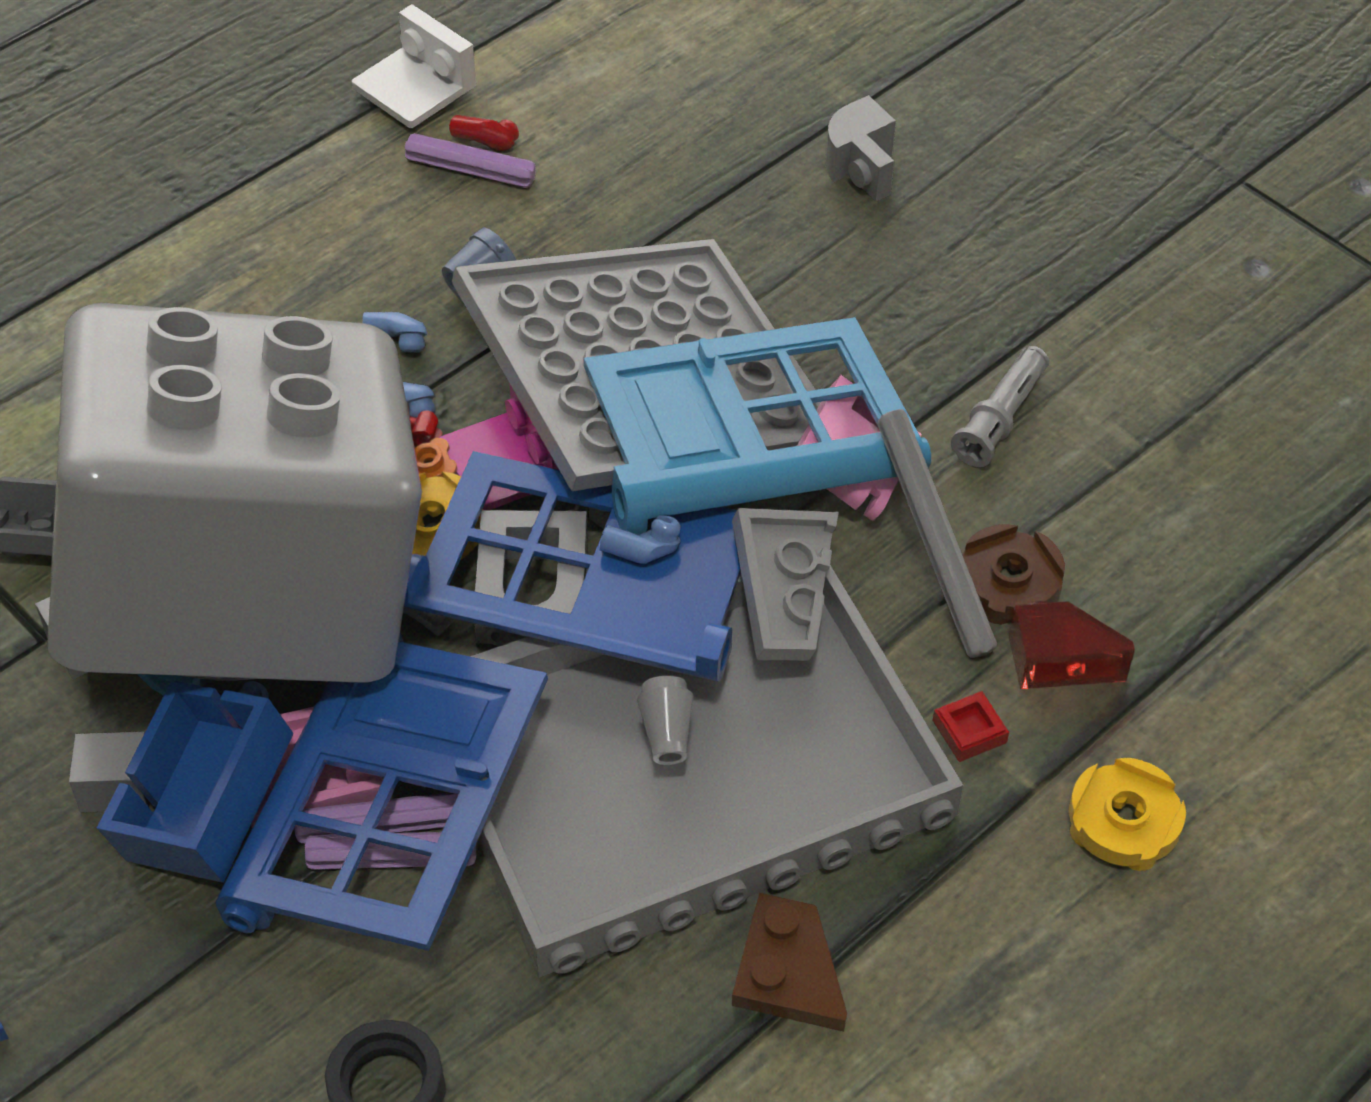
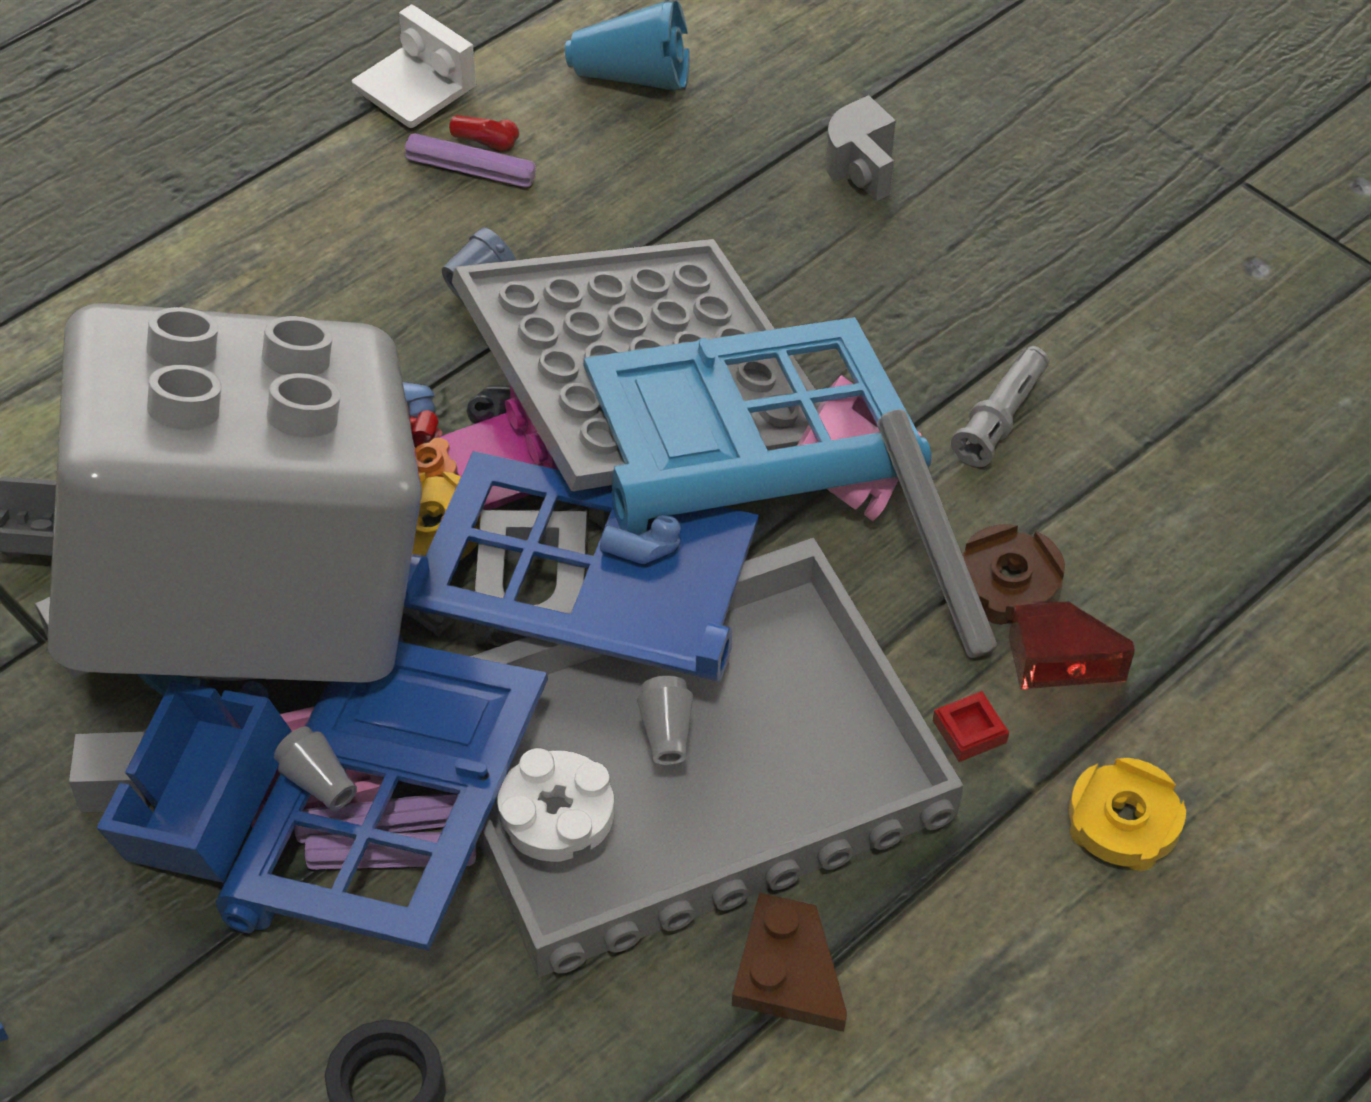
medium blue arm [363,312,427,353] -> none
light grey wing [732,508,839,661] -> none
none -> light grey cone [274,726,357,811]
none -> black arm [467,385,510,424]
none -> white plate [498,748,614,862]
none -> dark azure cone [565,0,690,91]

